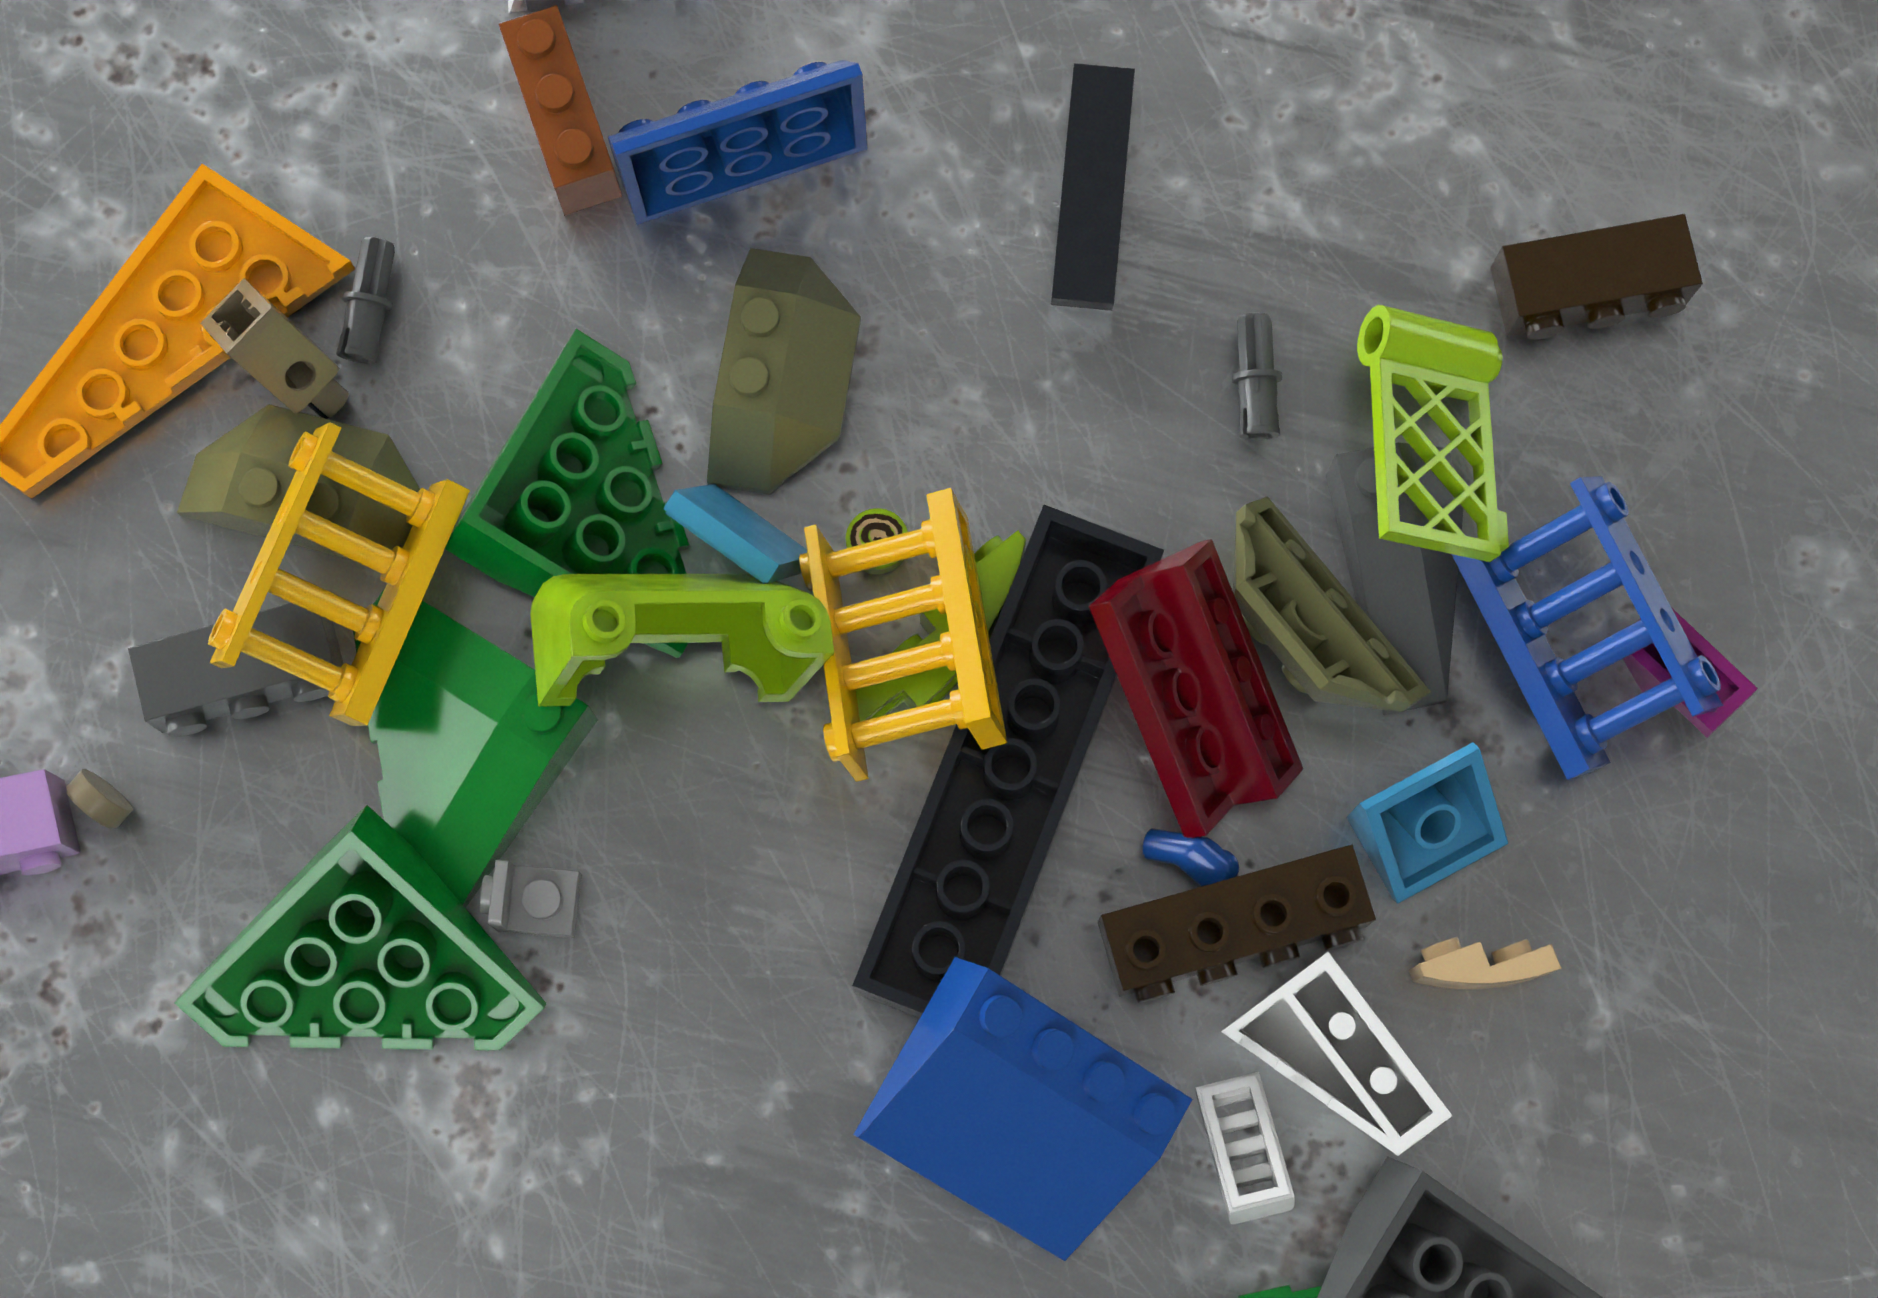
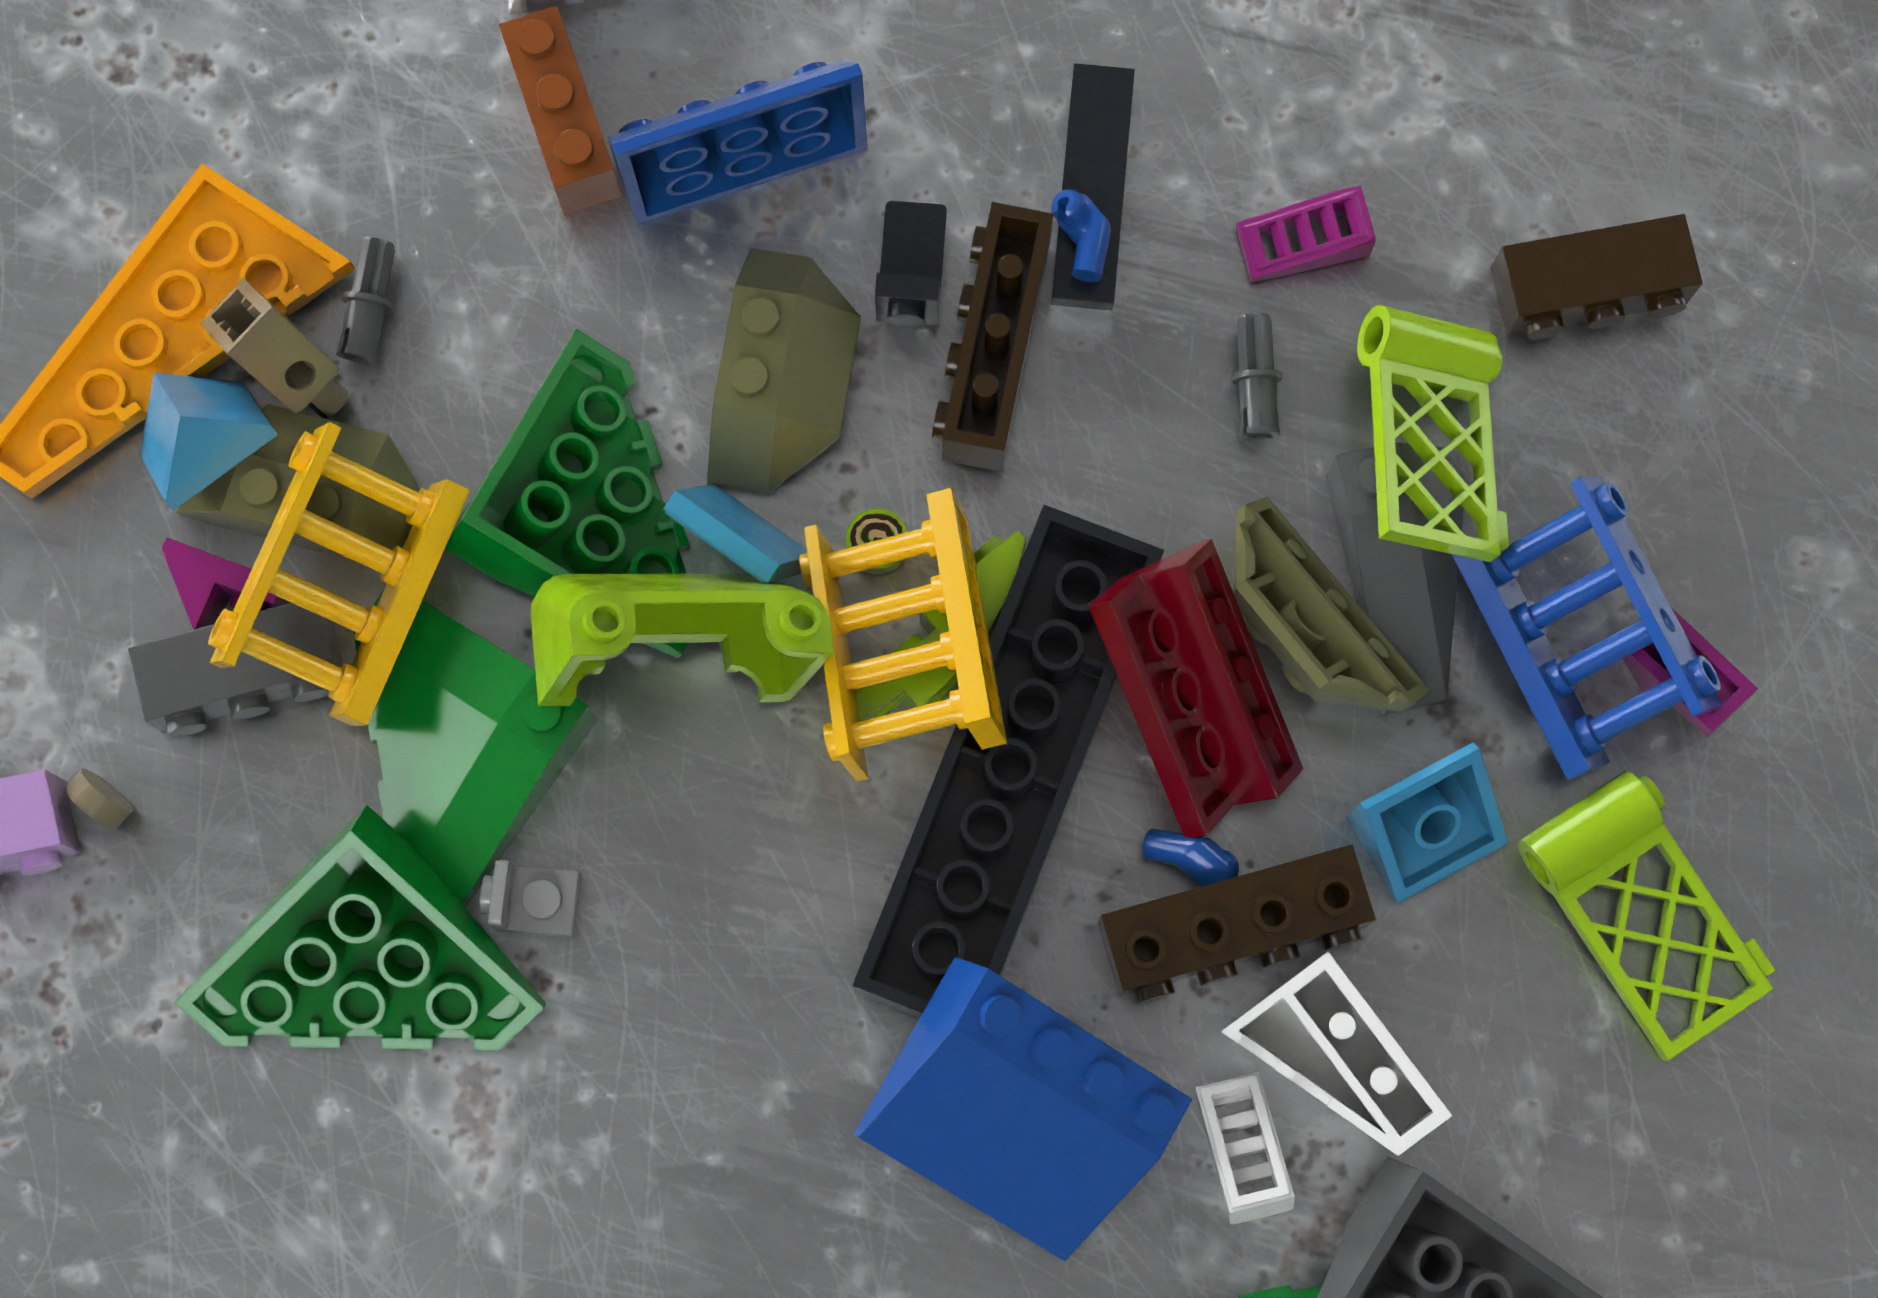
tan slope [1408,937,1562,989] -> none
none -> dark azure slope [140,373,278,511]
none -> magenta slope [162,537,291,630]
none -> black bracket [875,201,947,327]
none -> dark brown brick [932,202,1054,472]
none -> blue arm [1051,189,1111,282]
none -> magenta slope [1236,185,1376,283]
none -> lime piece [1518,771,1776,1061]

